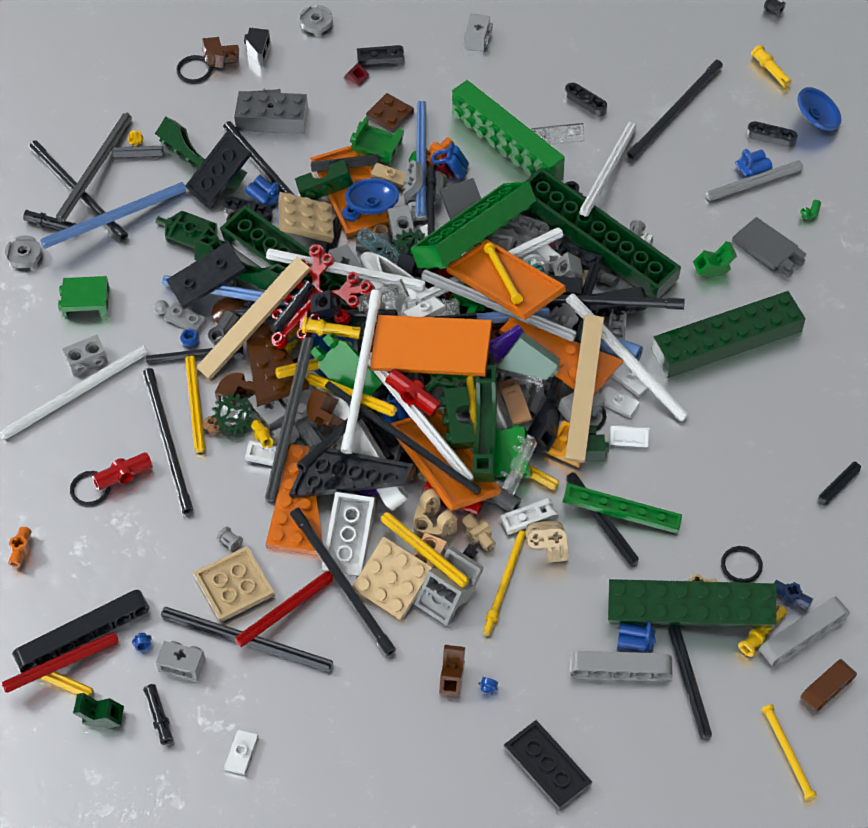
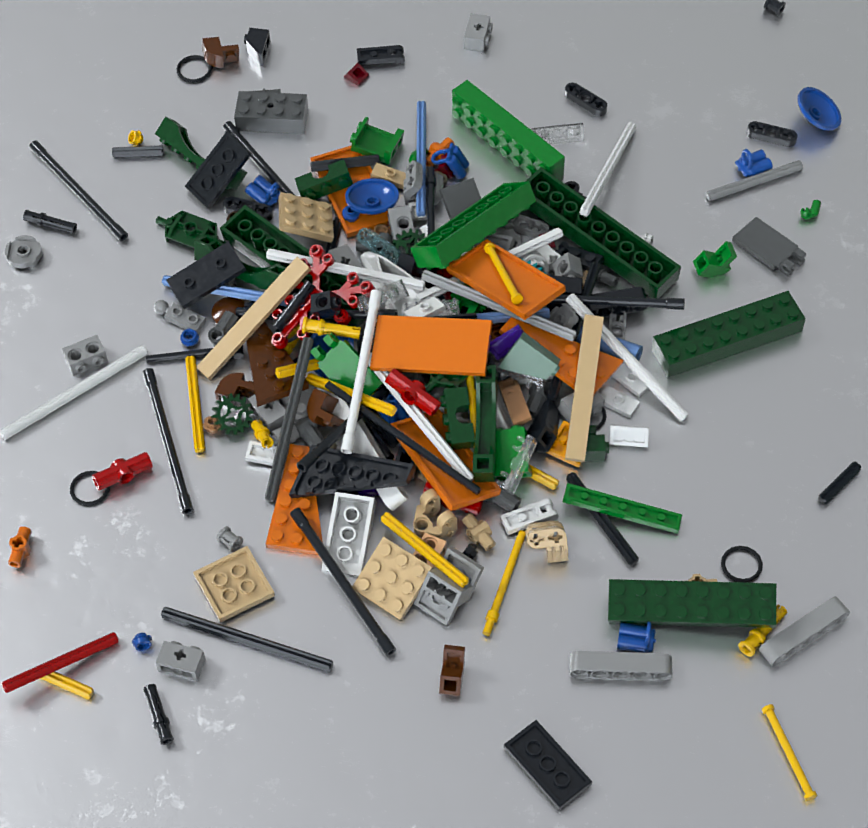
black beam [12,590,150,673] -> none
medium blue axle [40,182,186,249] -> none
dark grey axle [56,112,132,222] -> none
green panel [58,276,110,318] -> none
dark green brick [73,693,124,728] -> none
white plate [224,729,259,776] -> none
red axle [235,571,333,647] -> none
light grey plate [300,5,333,36] -> none
reddish brown plate [366,93,414,133] -> none
blue plate [478,677,498,694] -> none
black piece [626,59,723,160] -> none
light grey bush [629,219,646,238] -> none
black axle [668,625,712,739] -> none
yellow pin [751,45,792,88] -> none
dark blue axle [774,580,813,610] -> none
reddish brown beam [800,659,857,713] -> none

